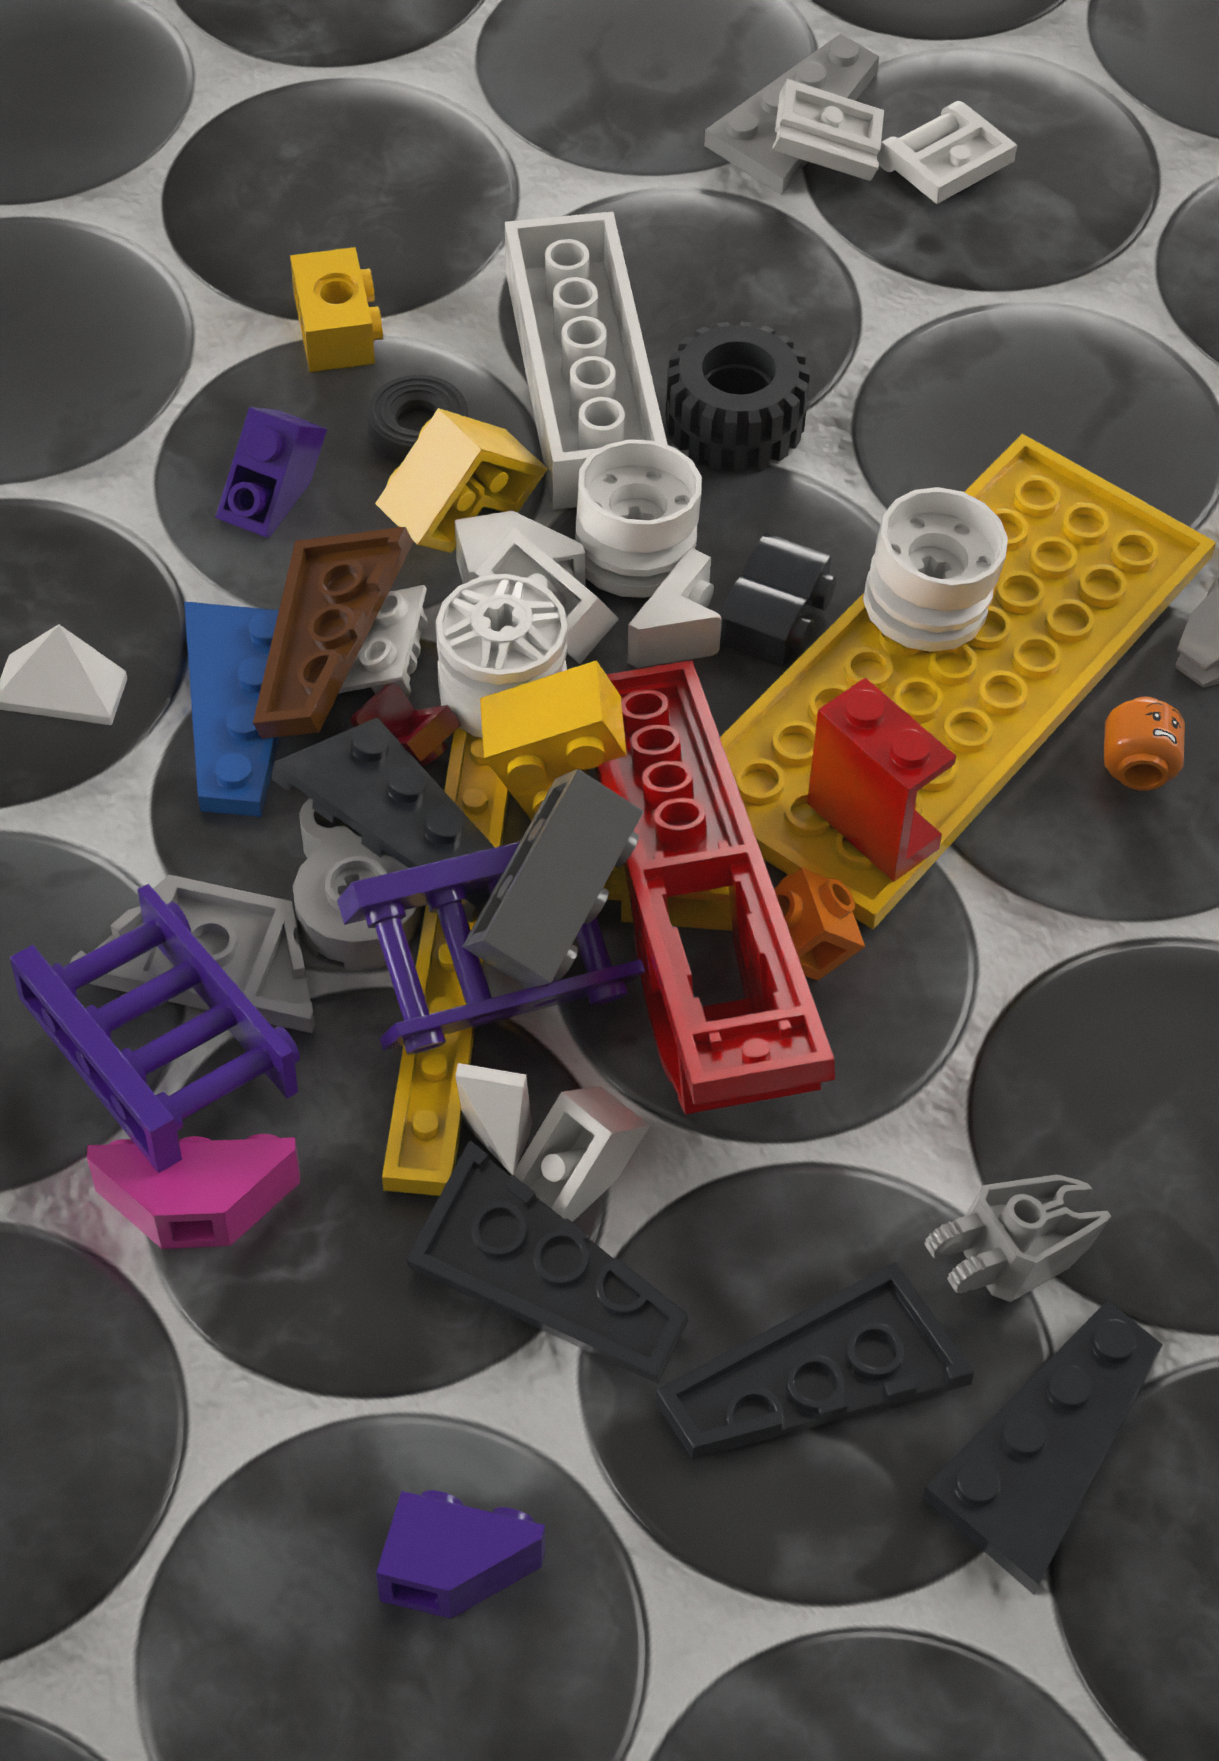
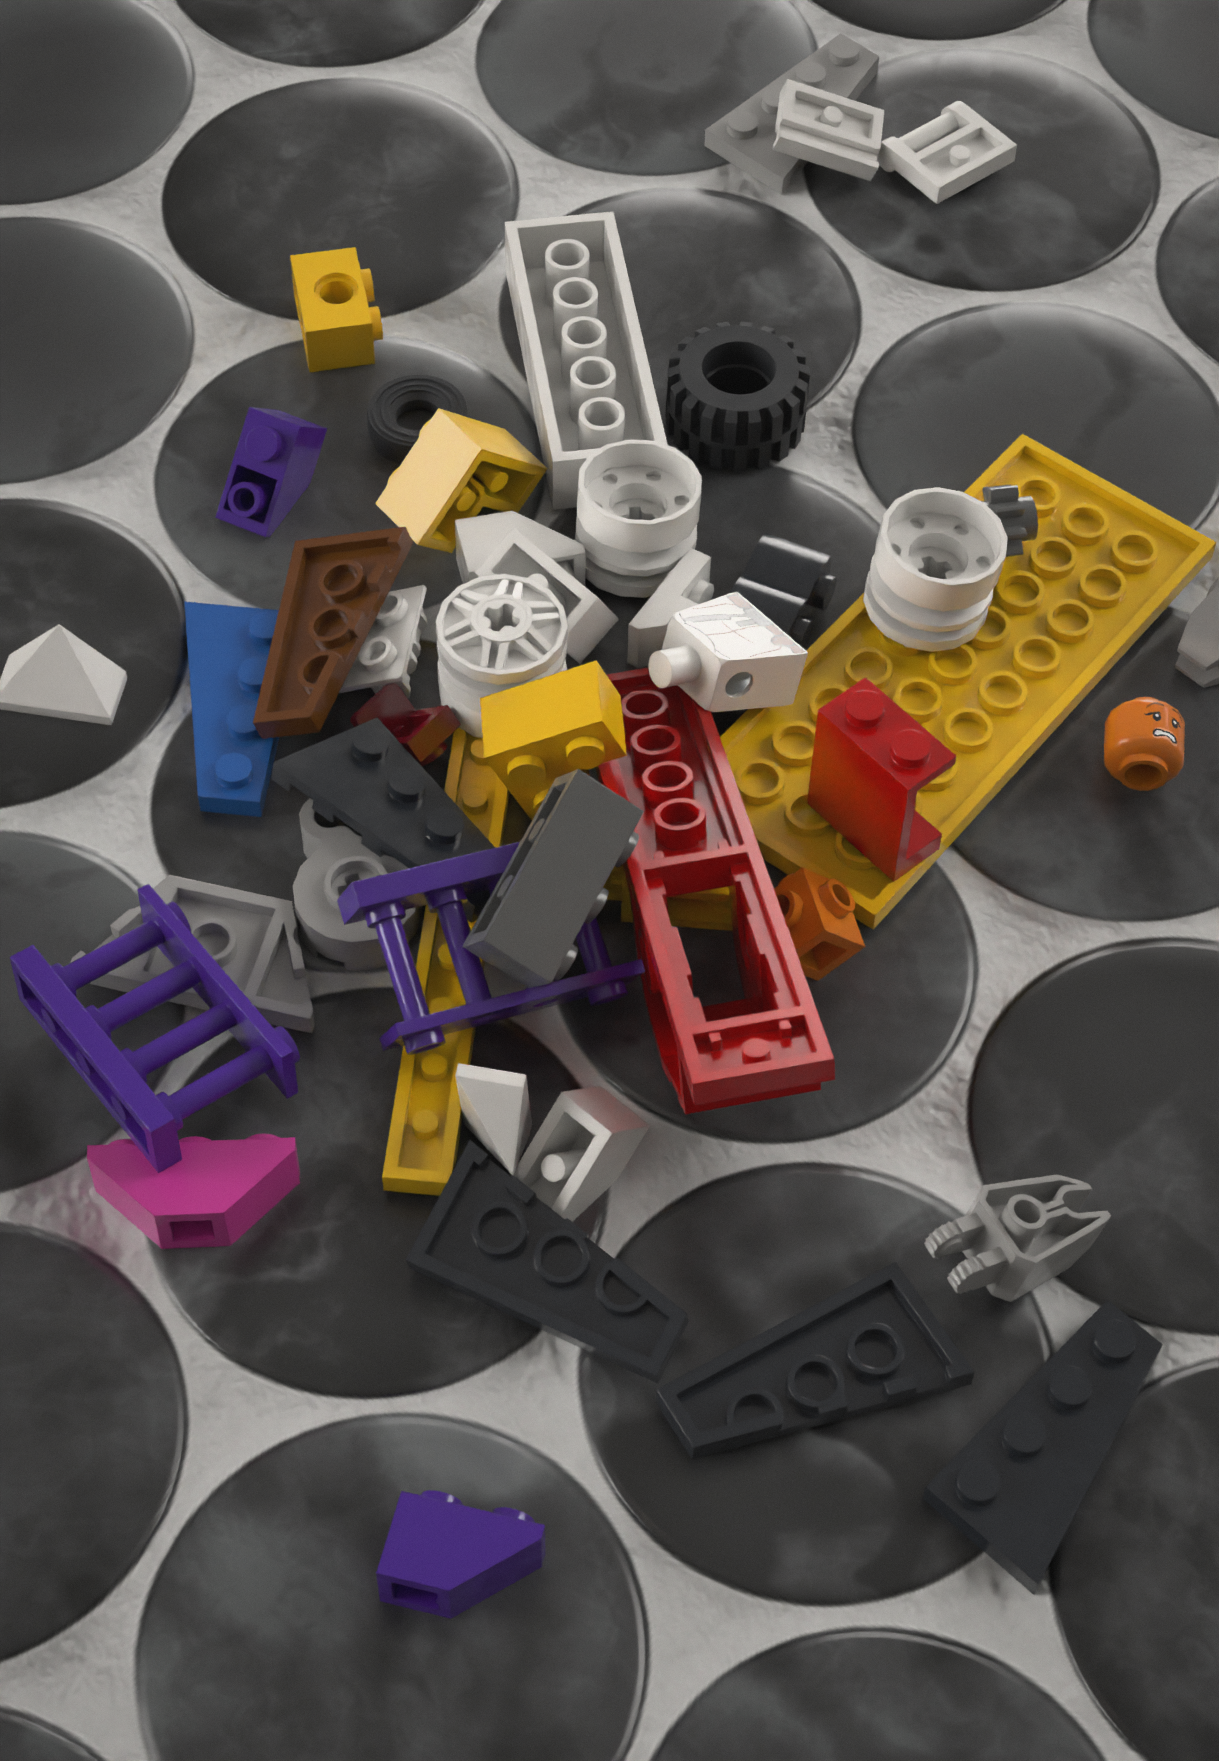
none -> white torso [648,592,808,712]
none -> dark grey gear [981,484,1038,557]

